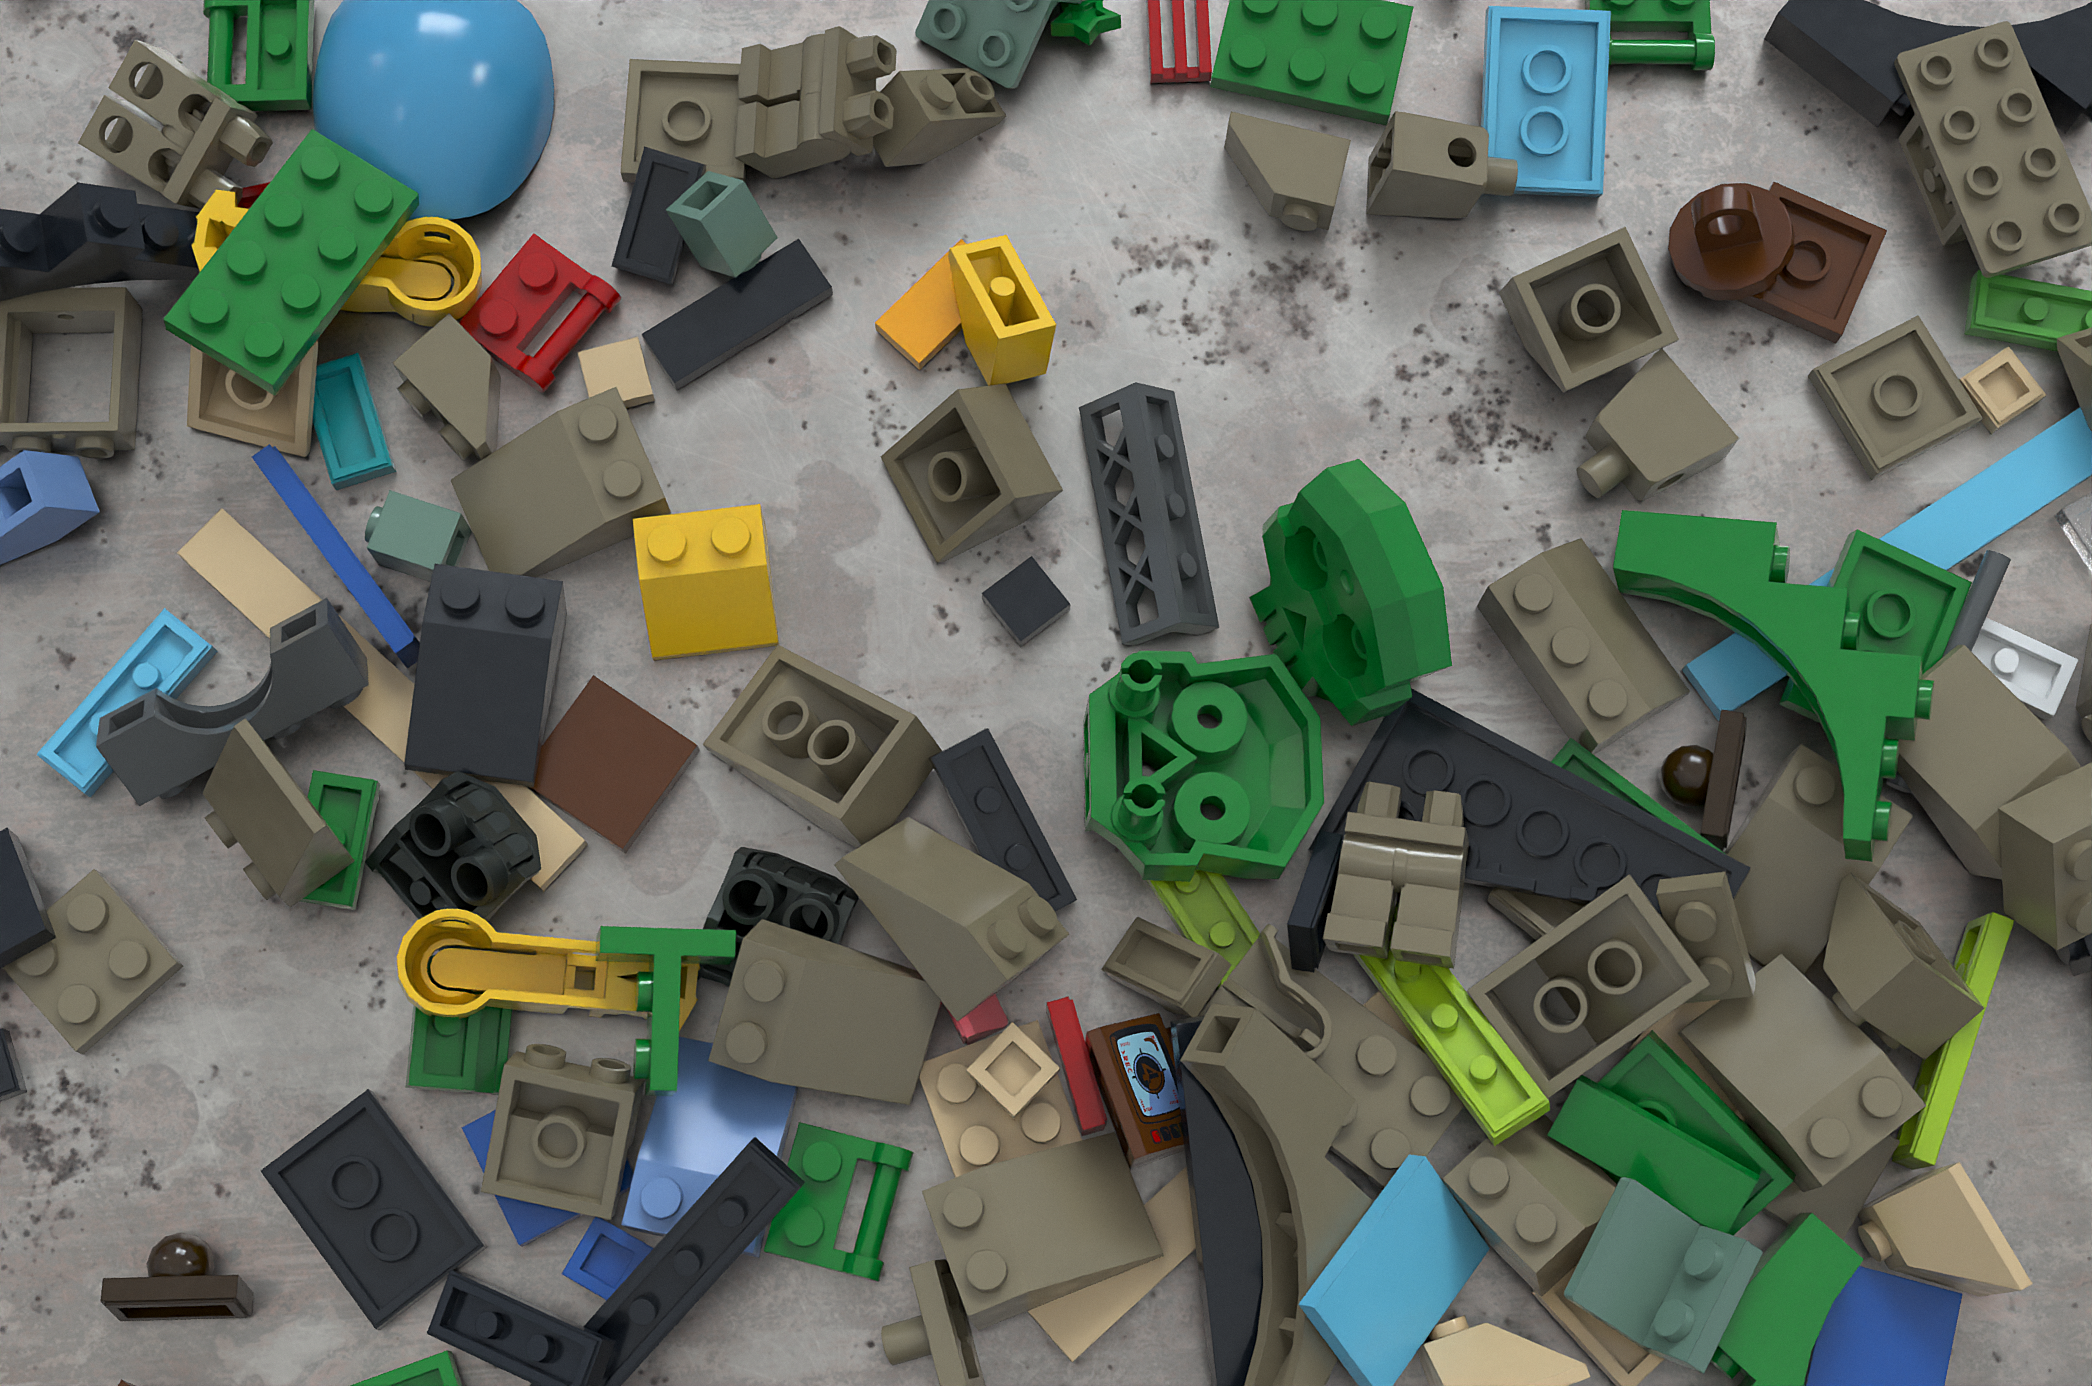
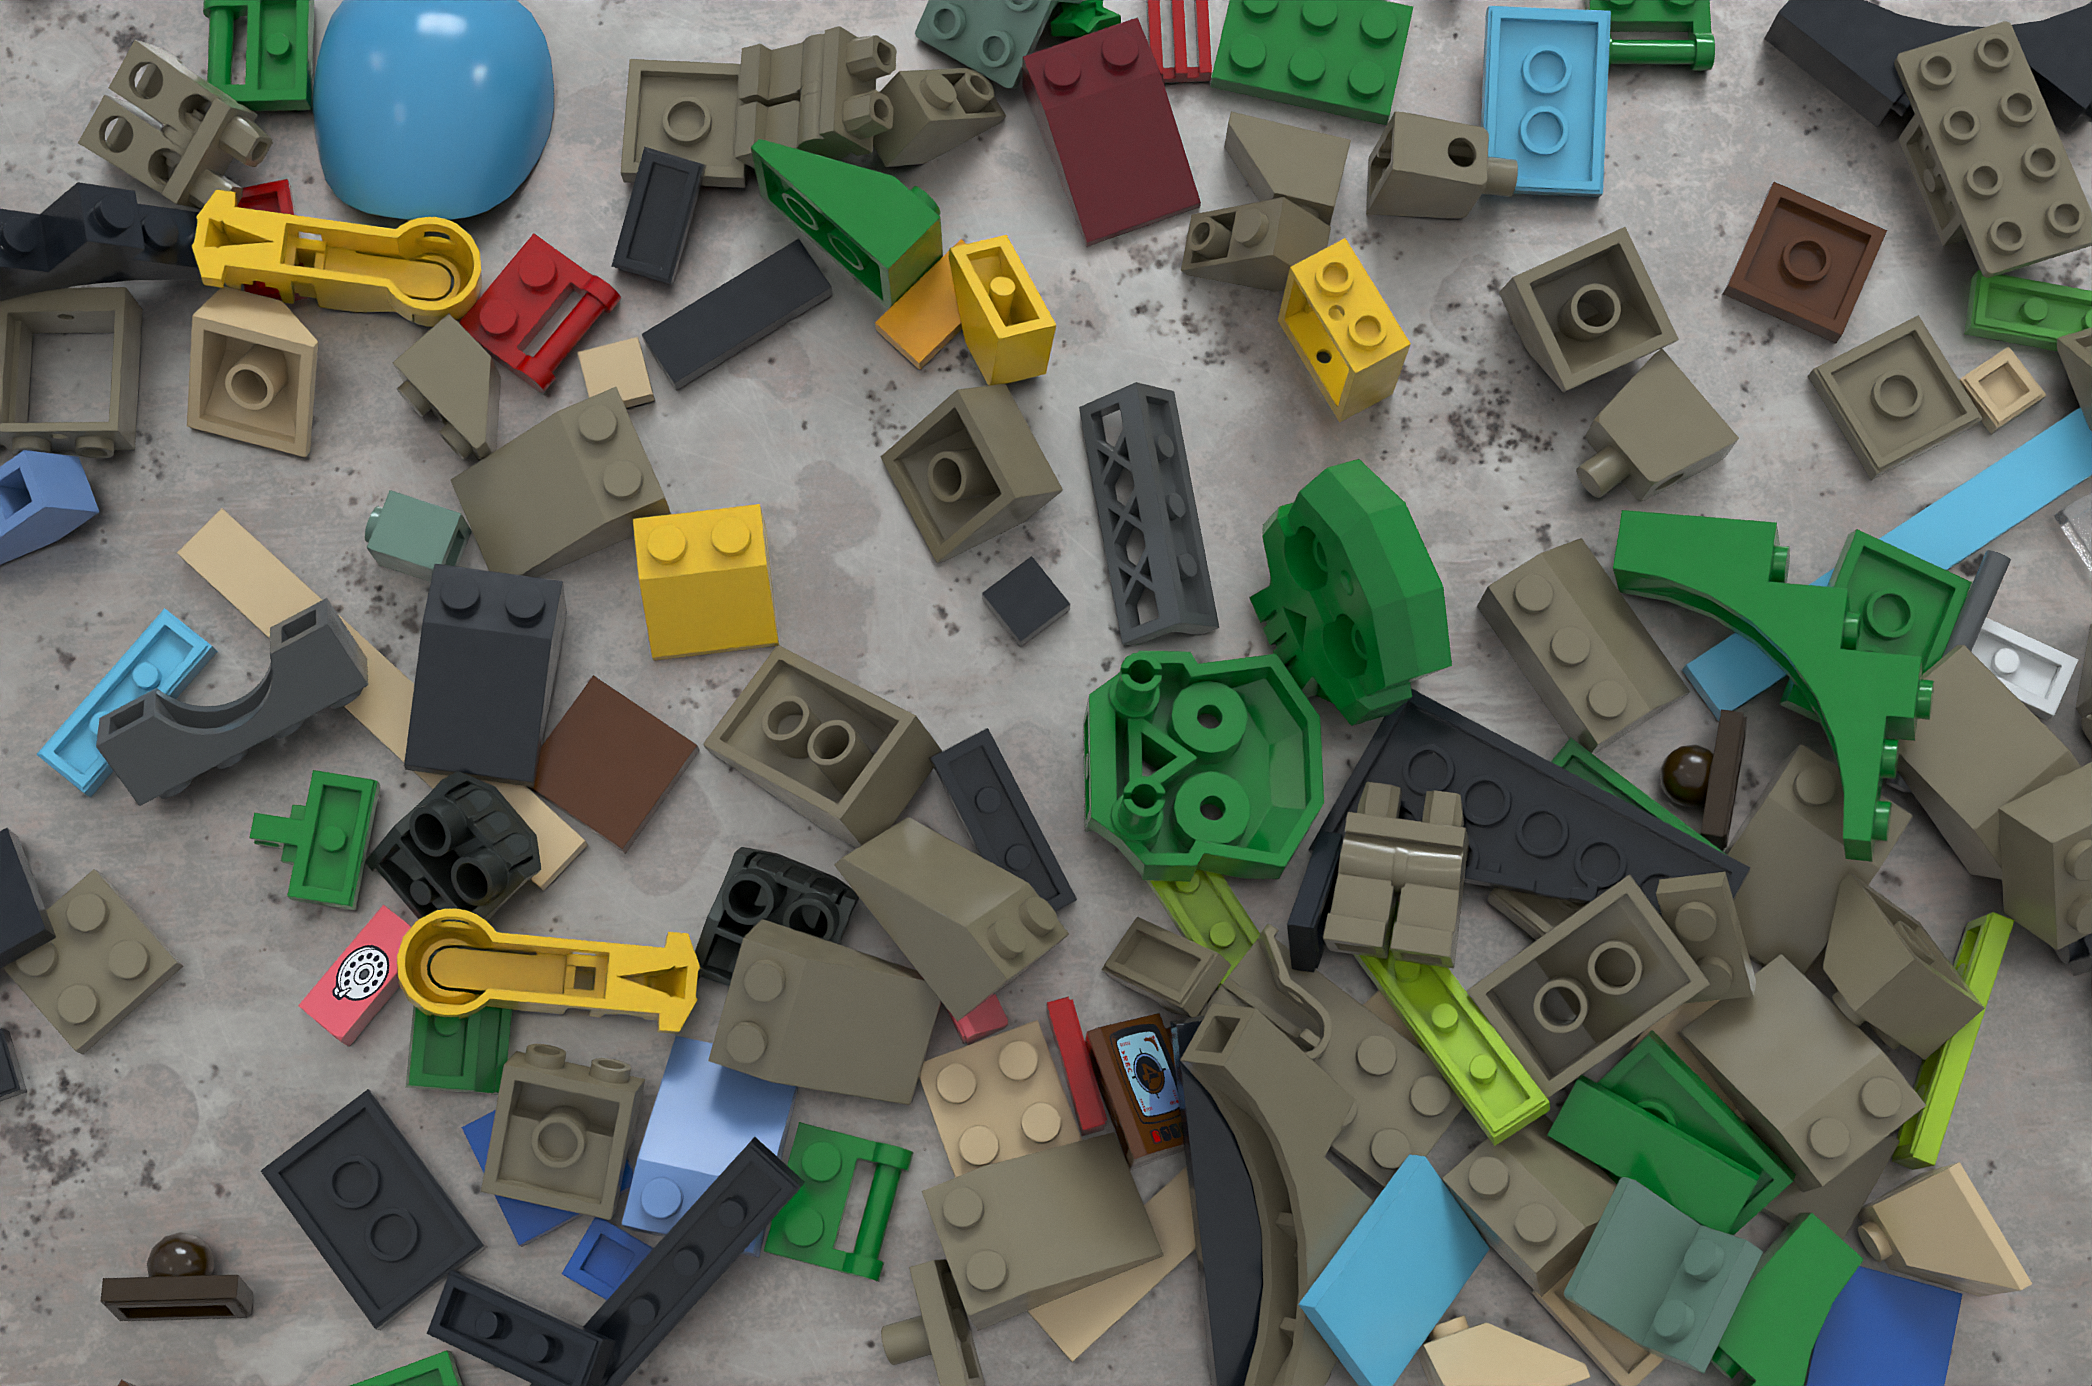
green plate [163,129,419,396] -> none
dark tan slope [202,718,355,908] -> none
blue tile [252,444,420,669] -> none
teal tile [313,353,396,491] -> none
green bracket [596,926,736,1096] -> none
sand green brick [666,171,778,278] -> none
tan plate [966,1022,1060,1118] -> none
reddish brown tile [1668,183,1795,301] -> none
none -> coral slope [298,905,411,1047]
none -> green slope [751,139,943,309]
none -> dark red slope [1022,17,1201,247]
none -> dark tan slope [1181,197,1331,291]
none -> yellow window [1277,238,1411,422]

